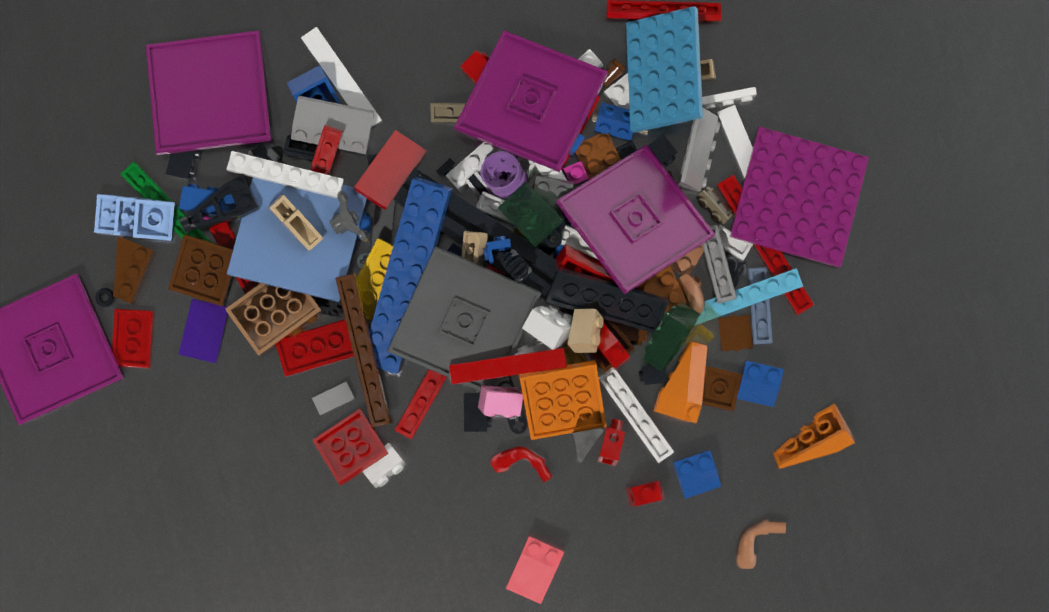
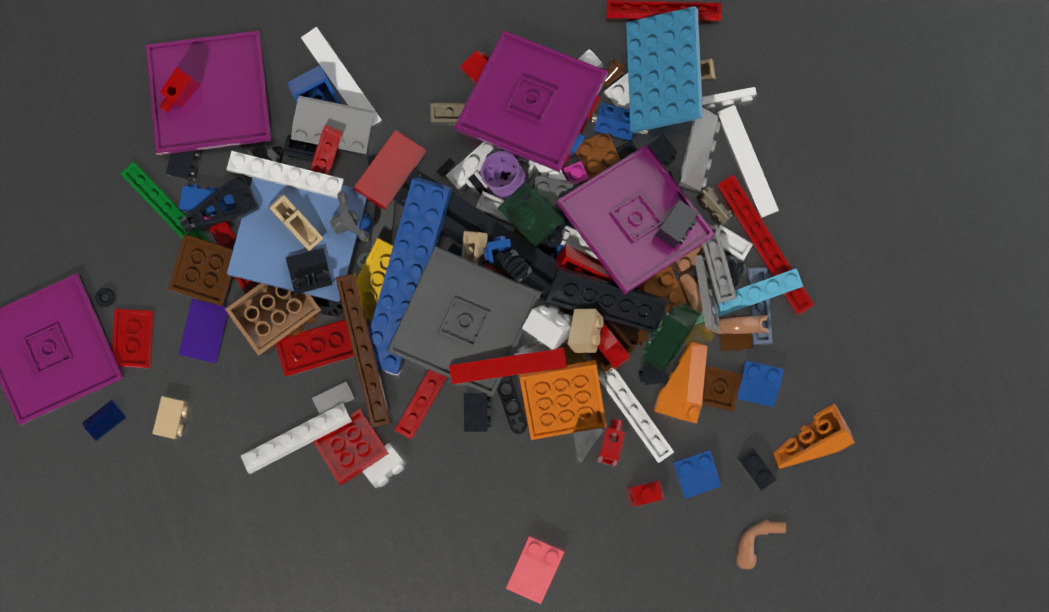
light blue slope [94,194,175,241] -> none
reddish brown wedge [113,236,156,305] -> none
bright pink brick [478,385,523,418] -> none
red piece [490,446,553,483] -> none
magenta plate [730,126,869,268] -> none
none -> clear blue slope [82,400,126,441]
none -> tan brick [152,396,188,439]
none -> red torso [159,67,200,113]
none -> white plate [241,403,352,474]
none -> black hinge [286,248,333,295]
none -> black brick [655,200,698,249]
none -> light grey tile [695,255,720,333]
none -> nougat piece [704,315,769,334]
none -> black brick [737,448,777,491]

